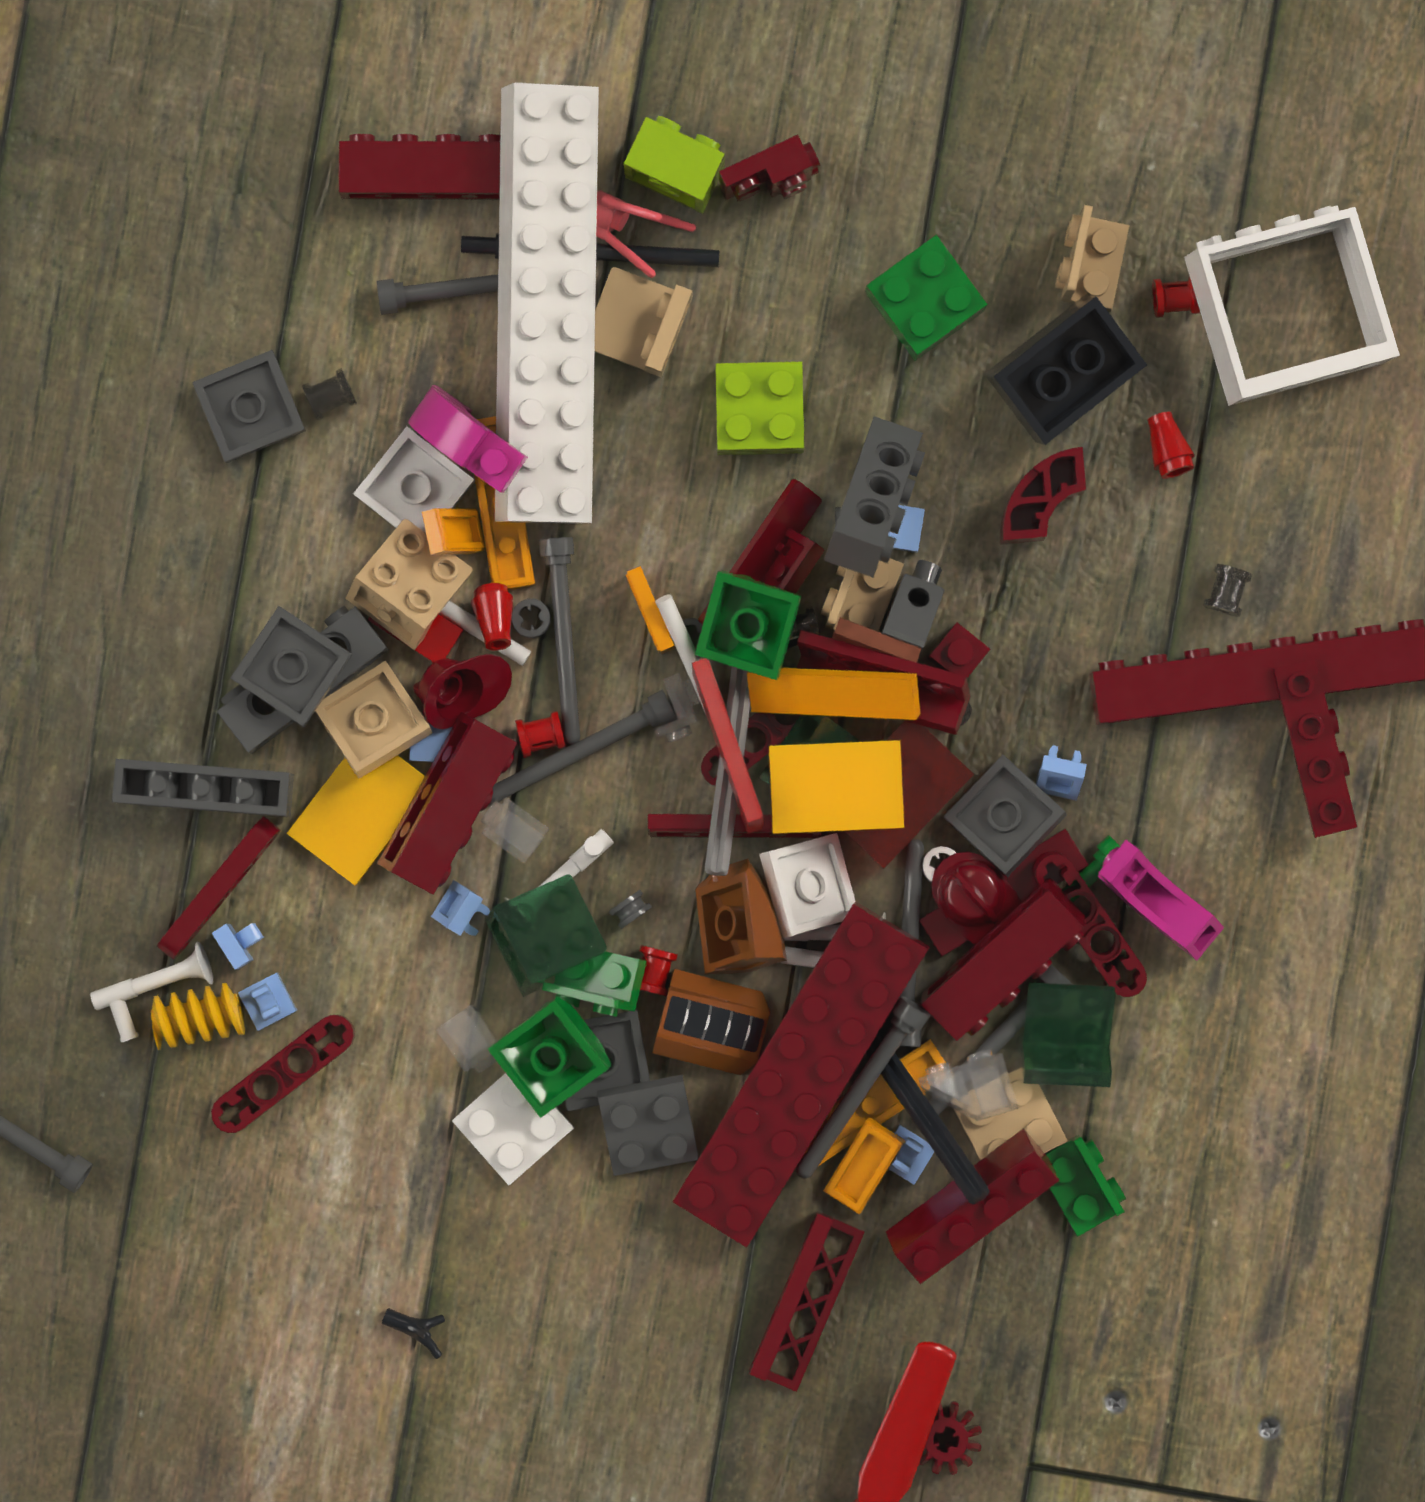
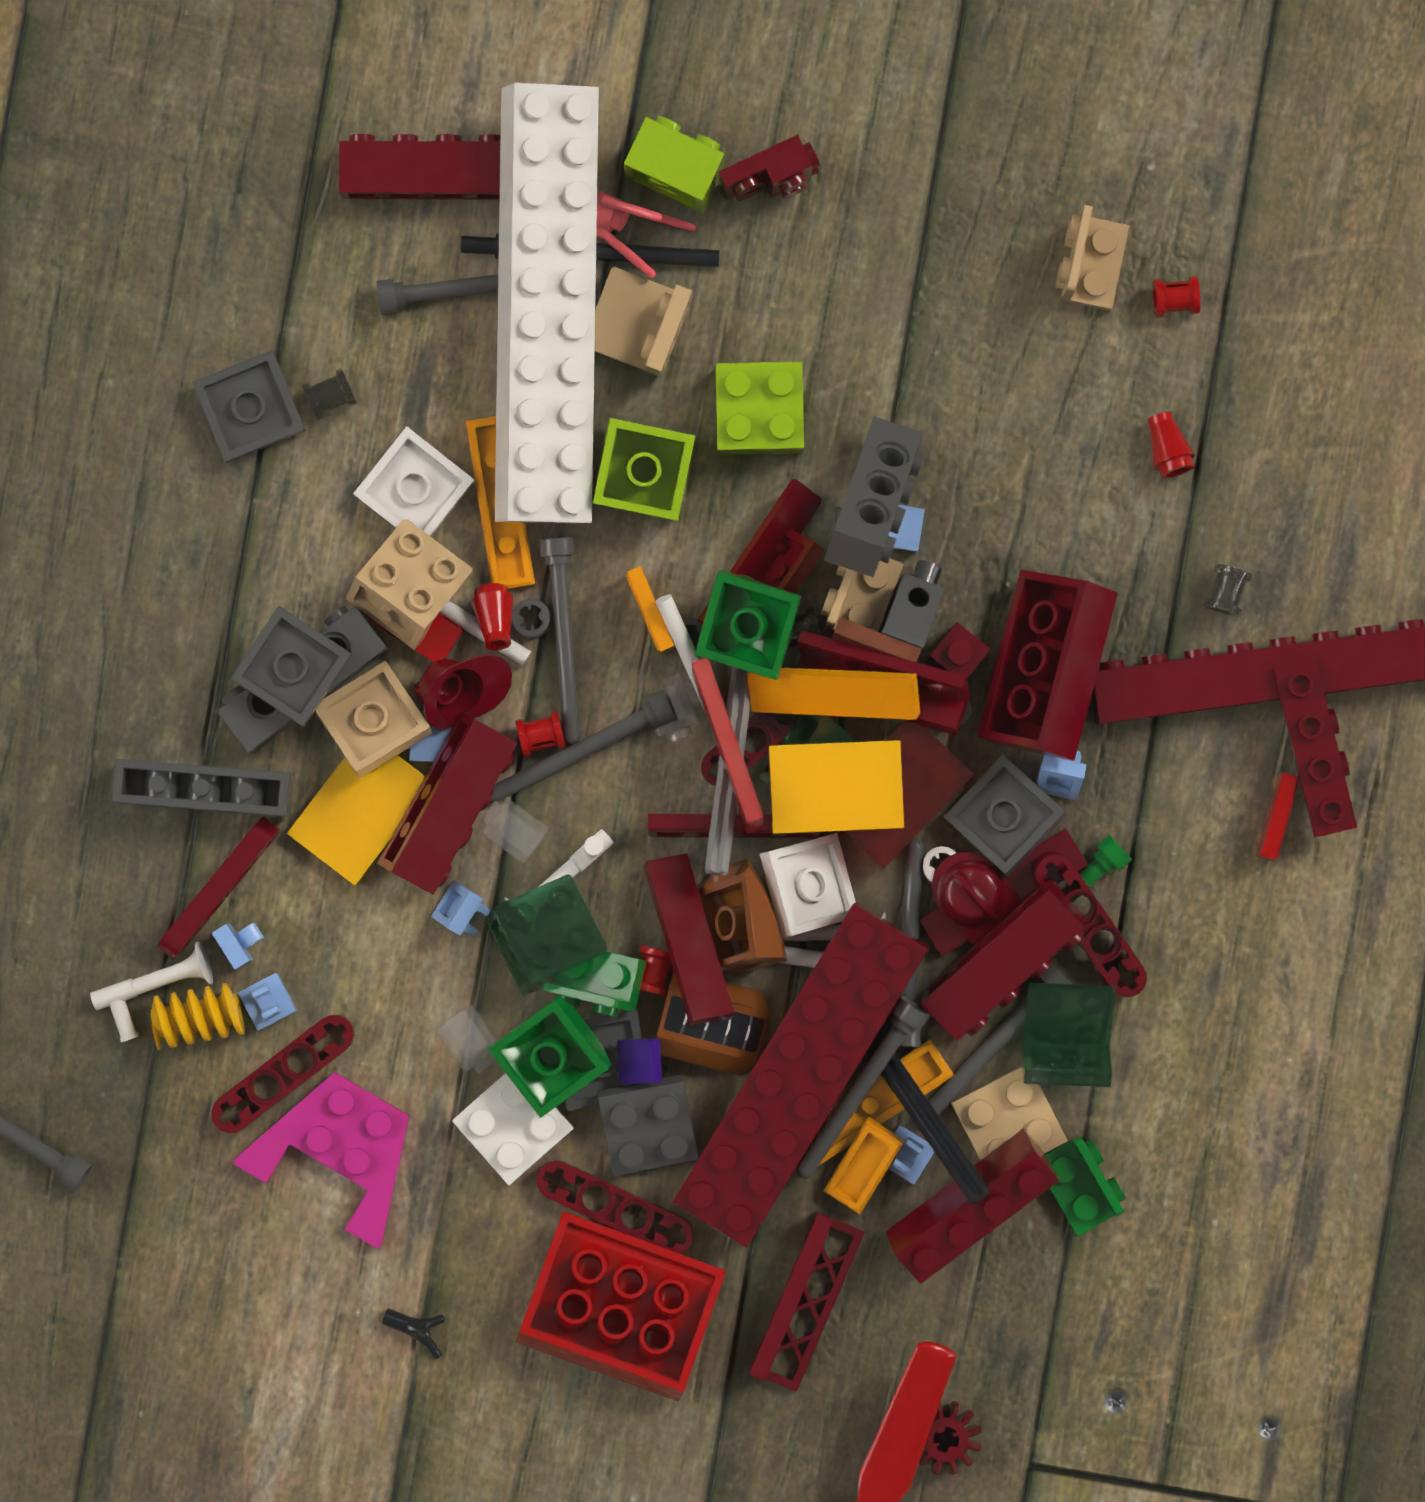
dark pink arch [408,385,528,493] -> none
light orange tile [422,508,485,555] -> none
dark grey bush [609,890,652,929] -> none
green brick [865,234,988,361] -> none
clear slope [918,1050,1019,1121] -> none
black brick [984,295,1147,445] -> none
dark red brick [1000,447,1086,545] -> none
dark pink arch [1098,840,1224,961] -> none
white window [1184,205,1400,406] -> none
none -> dark pink wing [233,1072,410,1249]
none -> red slope [516,1211,726,1402]
none -> dark red beam [536,1160,693,1254]
none -> lime brick [592,418,695,521]
none -> dark purple tile [617,1039,662,1084]
none -> dark red tile [643,853,734,1026]
none -> dark red brick [977,569,1118,761]
none -> red tile [1255,773,1300,861]

